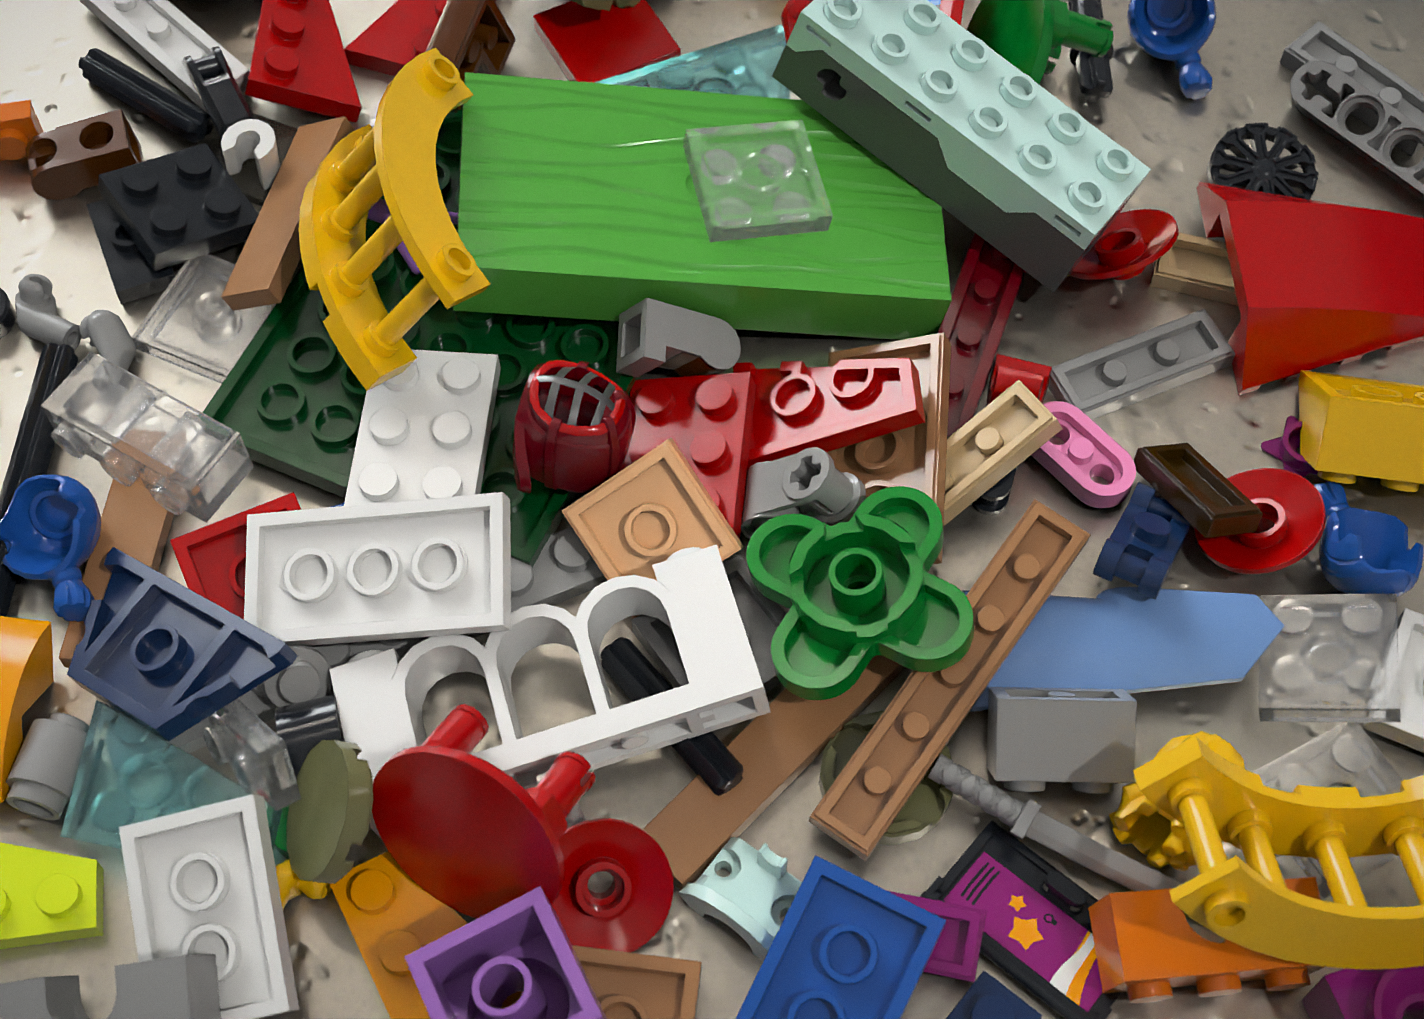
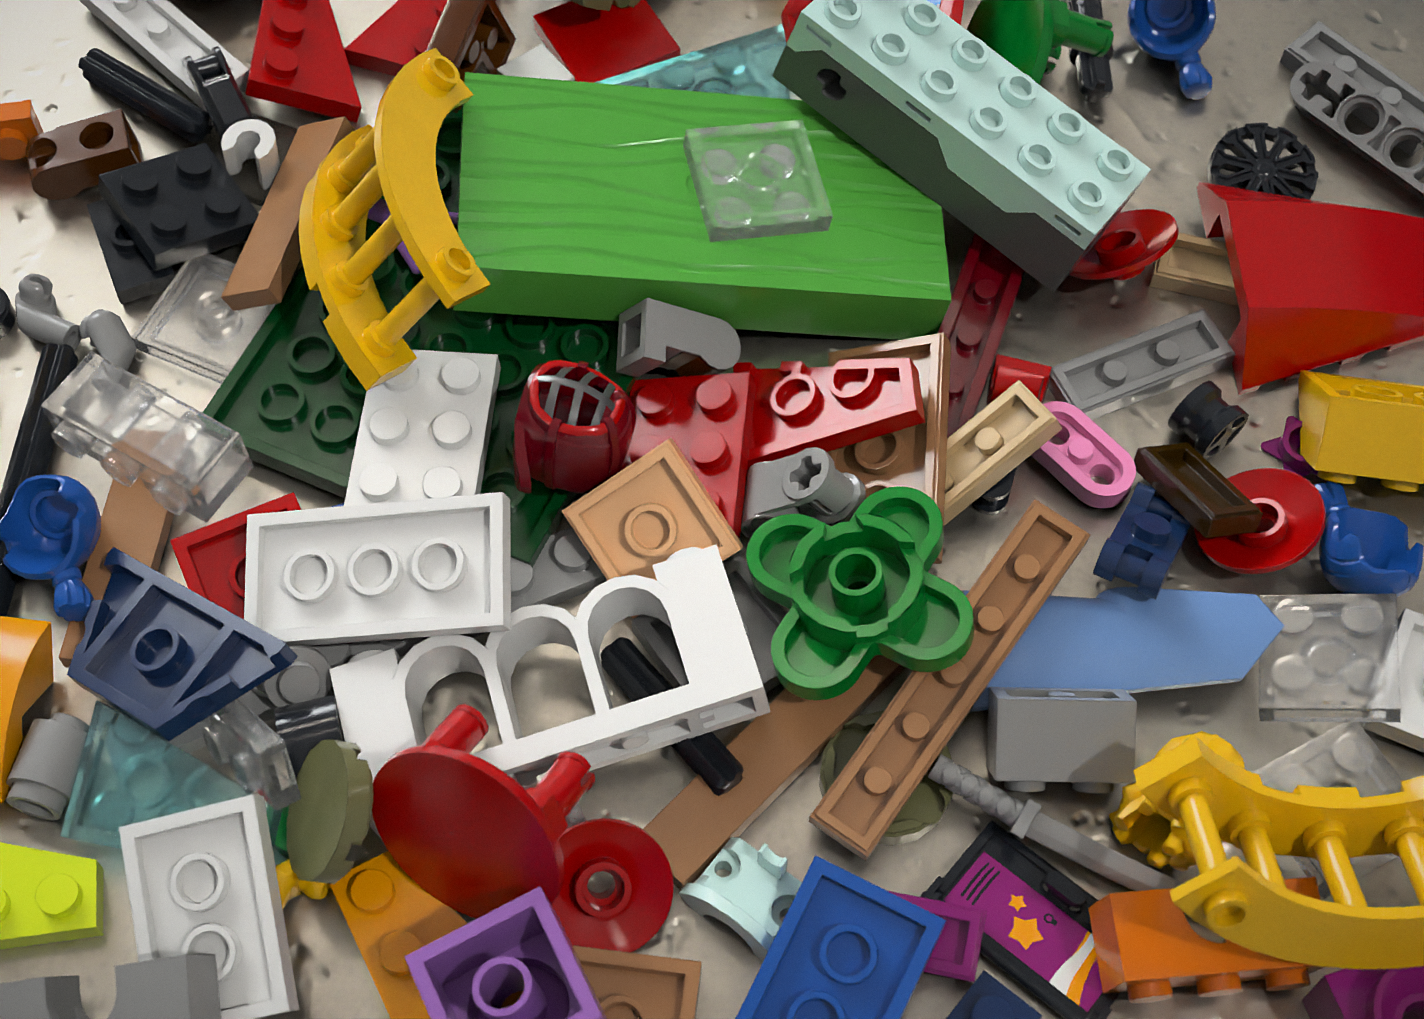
none -> white tile [497,44,575,81]
none -> black wheel [1168,380,1249,460]

